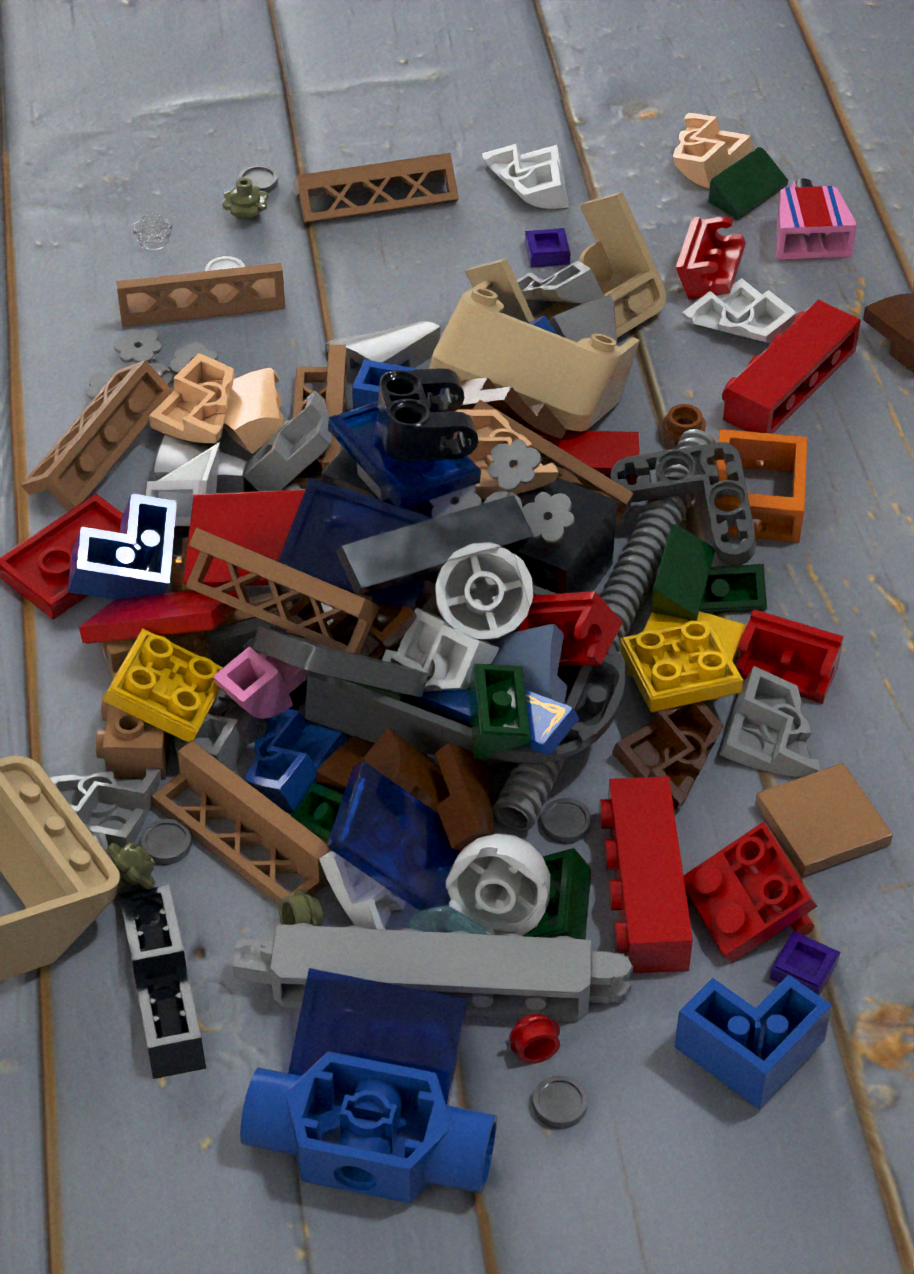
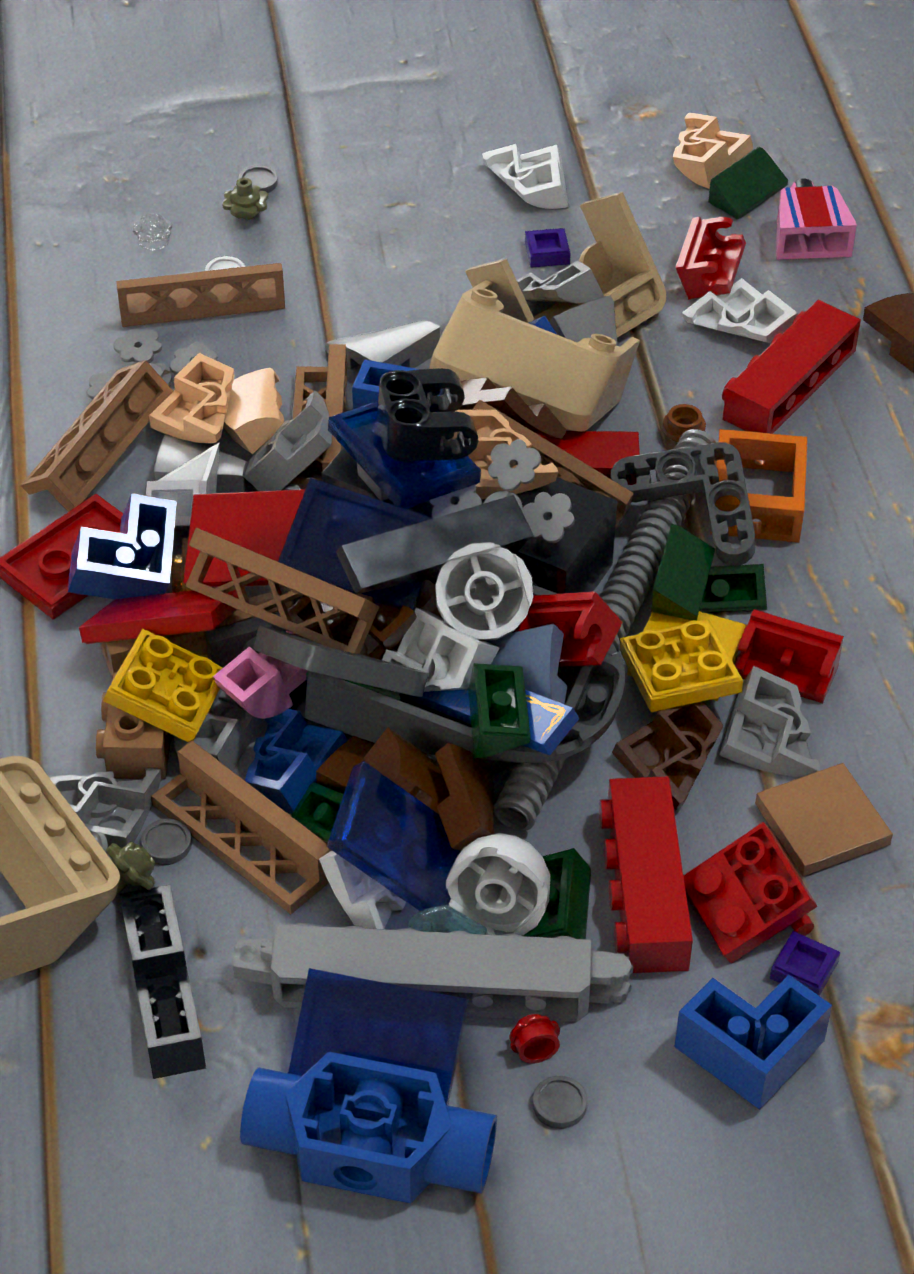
olive plate [279,889,323,926] -> none
medium nougat fence [293,153,459,224] -> none
flat silver piece [541,798,591,843] -> none

